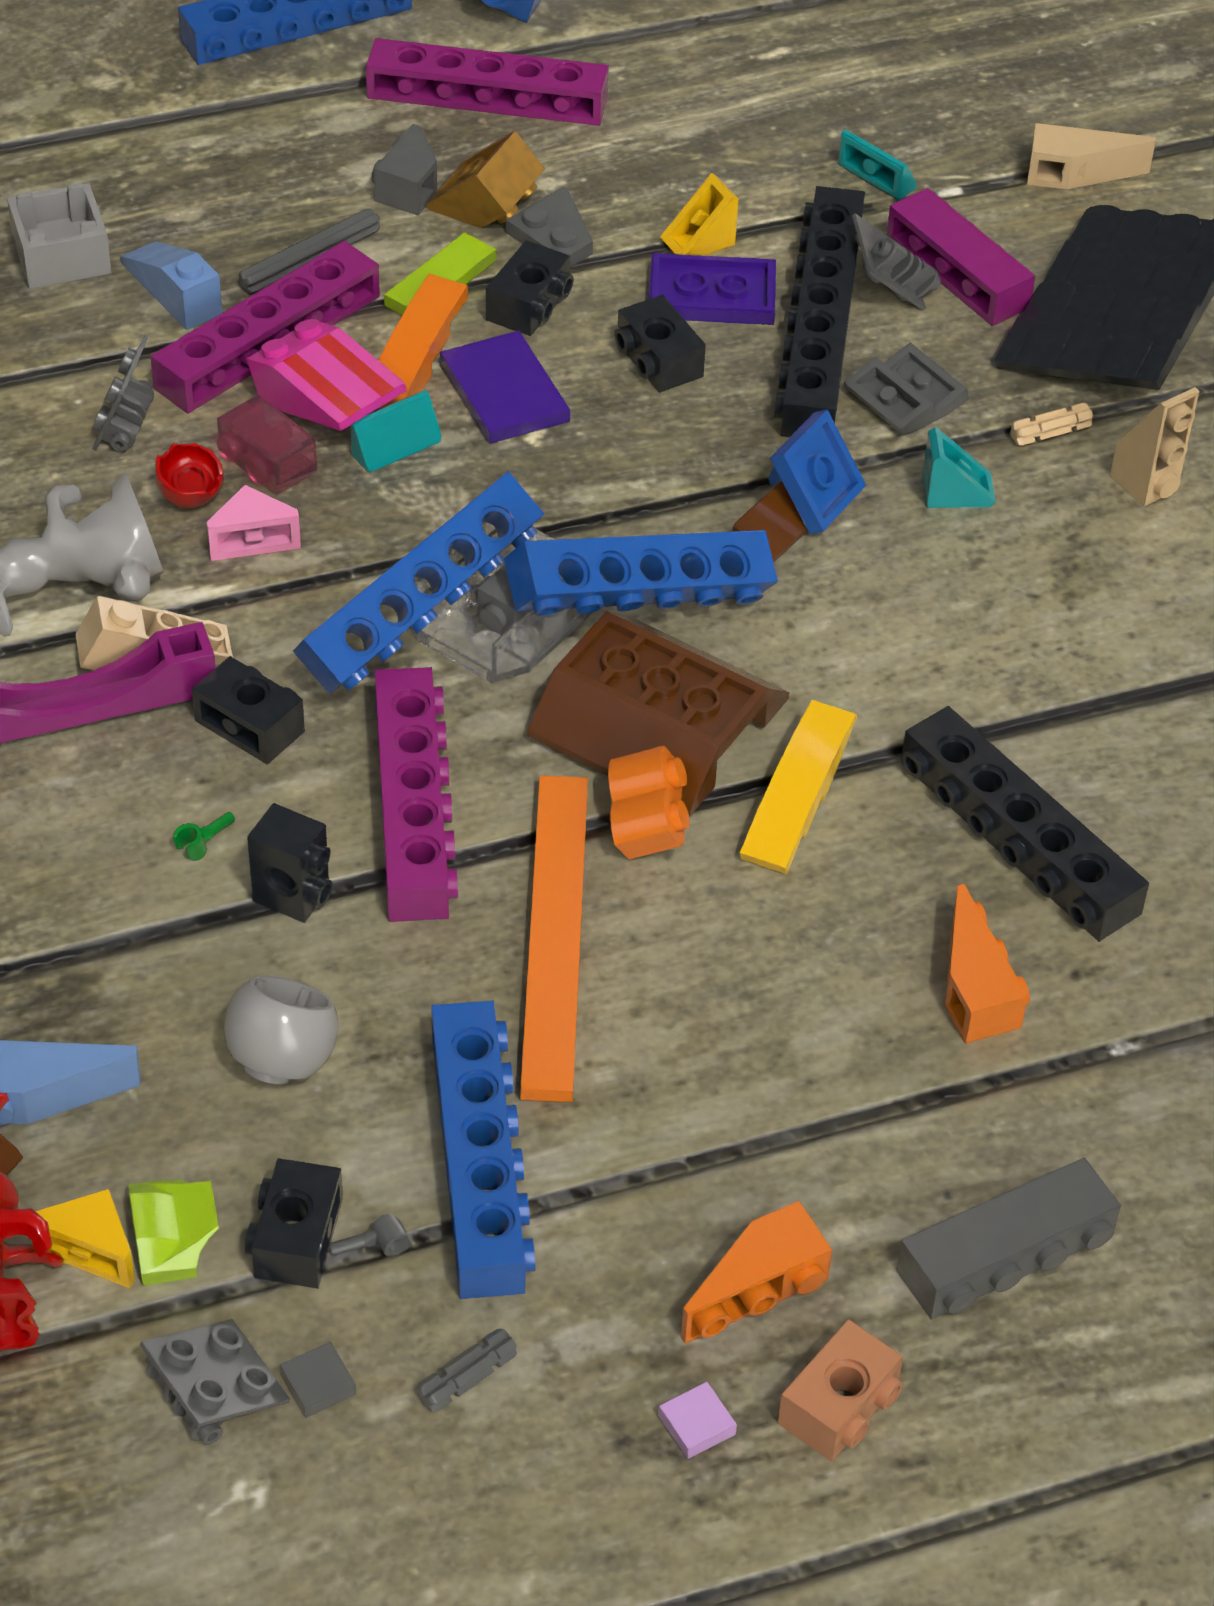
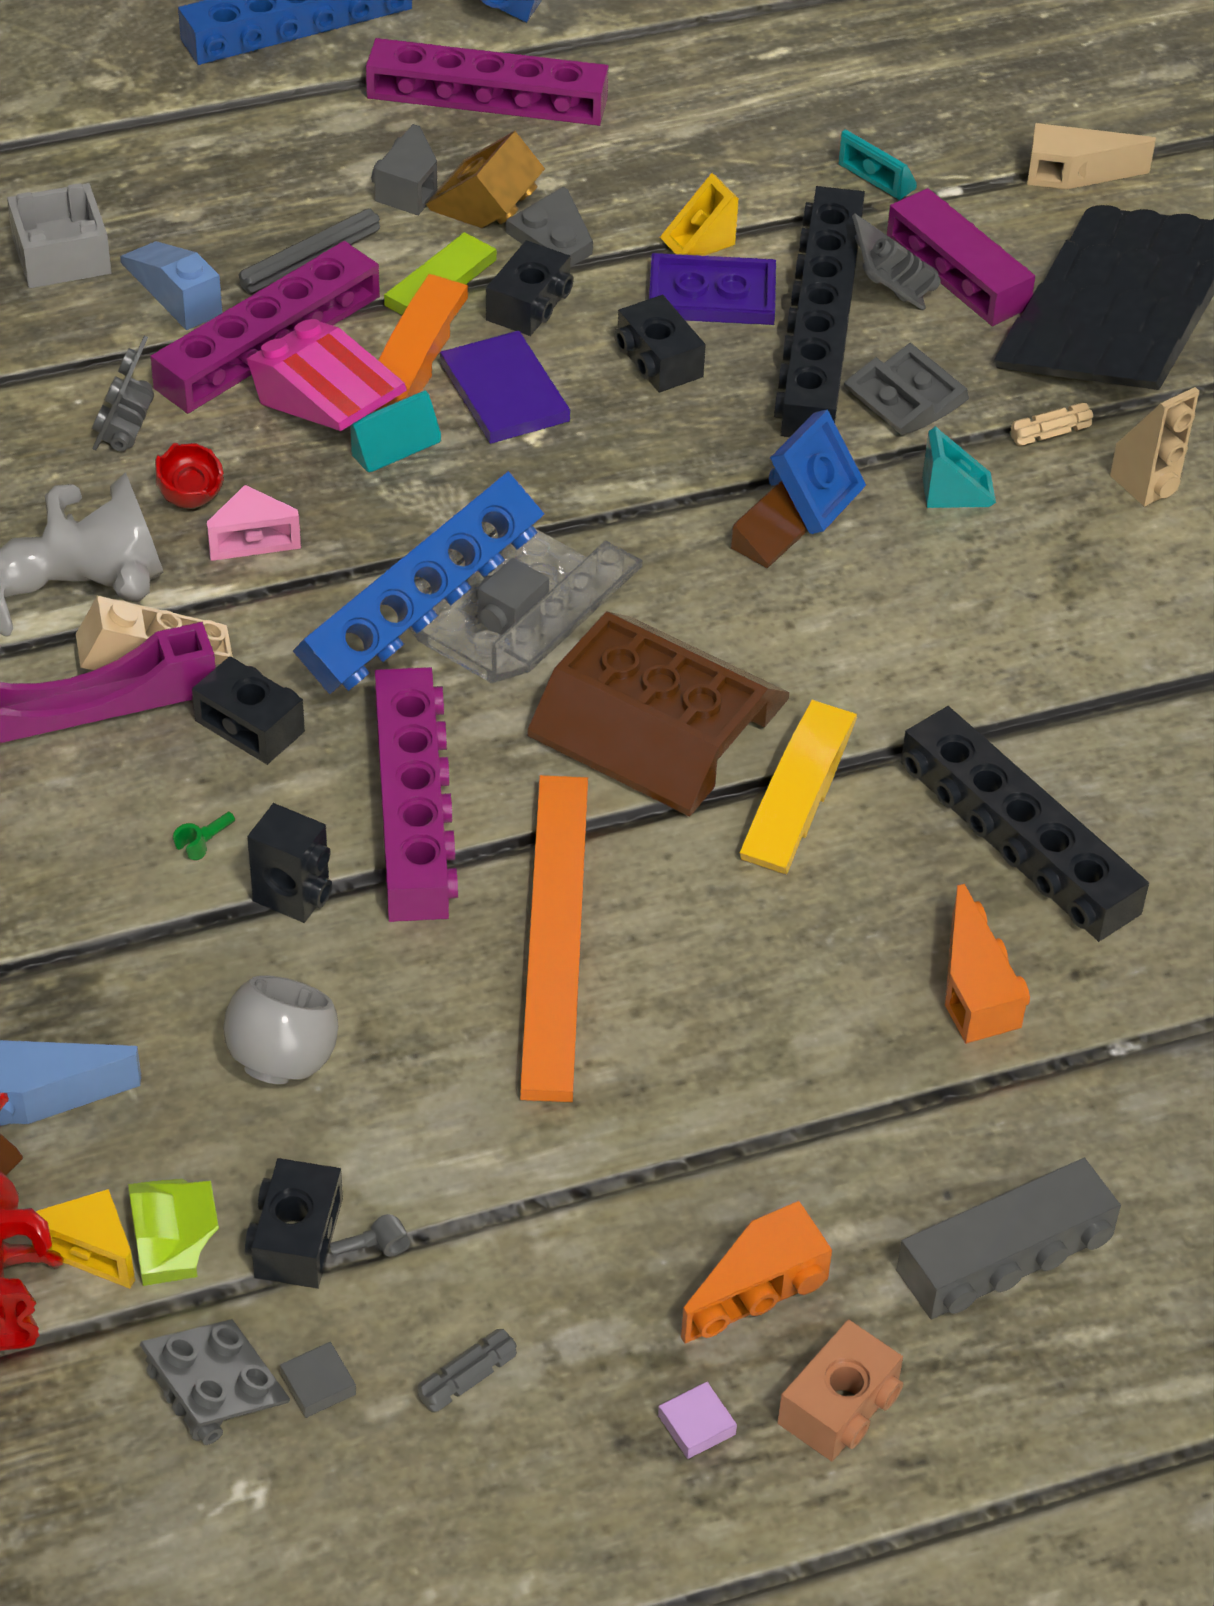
clear pink brick [217,395,317,496] -> none
blue brick [431,1000,535,1299] -> none
blue brick [504,530,778,616] -> none
orange brick [608,745,690,860] -> none

